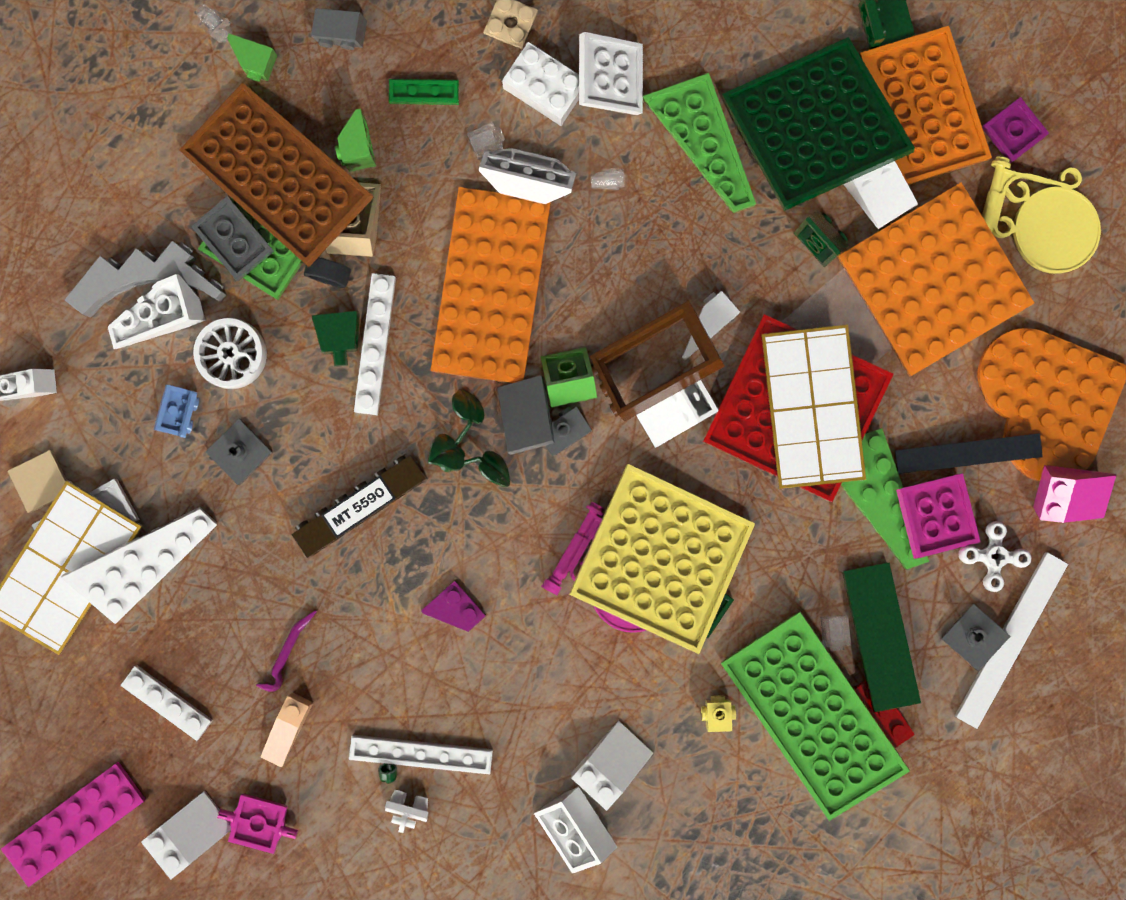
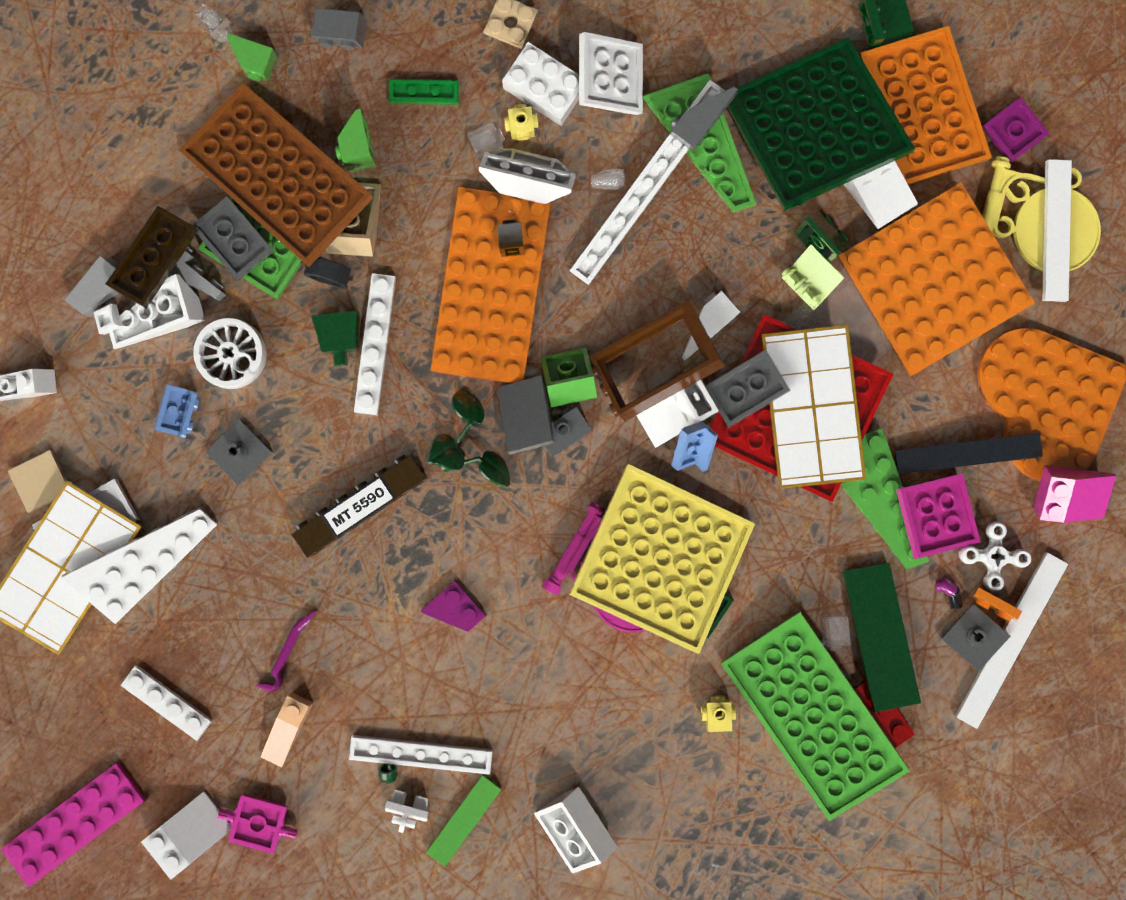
white slope [571,720,653,811] -> none
none -> white tile [93,304,122,335]
none -> dark brown plate [105,206,198,309]
none -> bright green tile [426,774,502,866]
none -> dark brown slope [497,220,525,257]
none -> light yellow brick [504,104,538,141]
none -> white plate [570,80,725,285]
none -> dark grey slope [670,87,738,152]
none -> medium blue bracket [671,421,718,471]
none -> dark grey plate [705,350,790,428]
none -> yellowish green hinge [782,244,845,310]
none -> arm [935,578,962,609]
none -> orange plate [972,587,1022,622]
none -> white tile [1042,160,1072,302]

